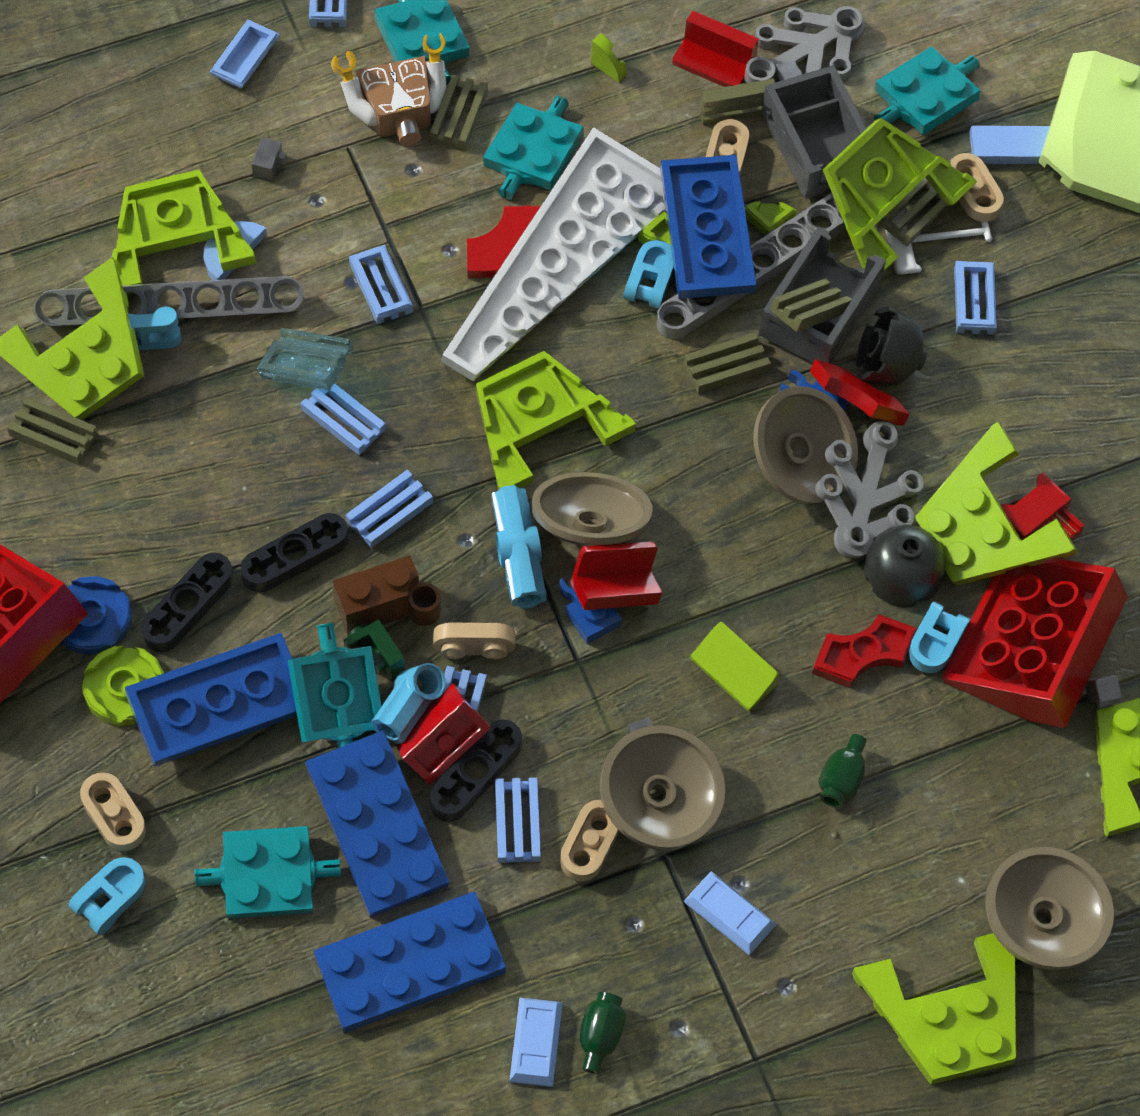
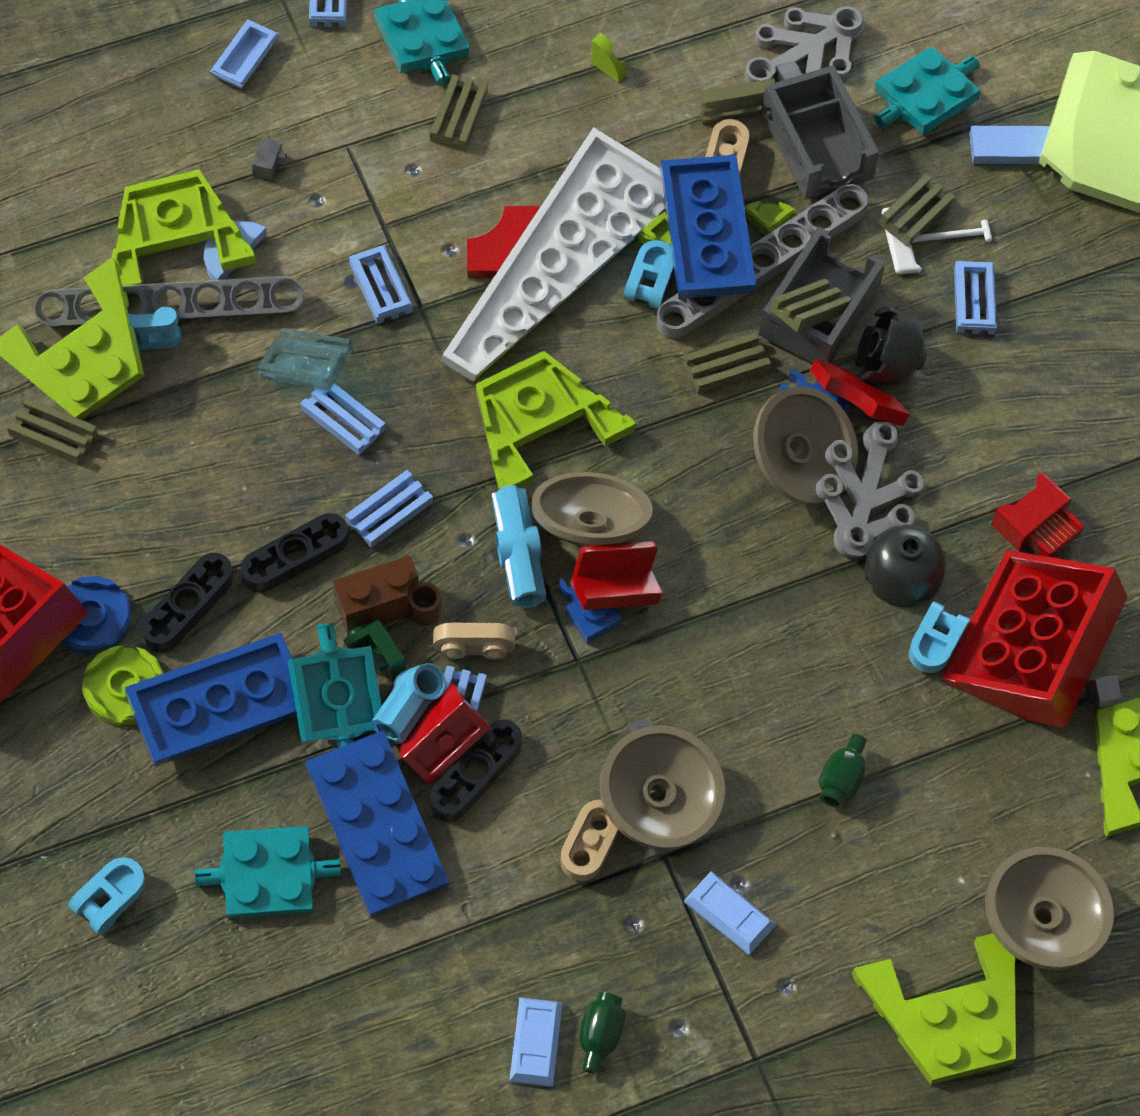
tan plate [80,772,146,851] -> none
blue plate [313,891,506,1033] -> none
torso [331,33,446,146] -> none
teal plate [483,95,584,200] -> none
light blue tile [495,778,541,863] -> none
red panel [672,10,759,87] -> none
lime slope [690,622,779,712] -> none
red tile [812,614,917,688] -> none
lime wing [823,118,977,270] -> none
lime wing [915,422,1078,586] -> none
tan plate [950,153,1004,222] -> none

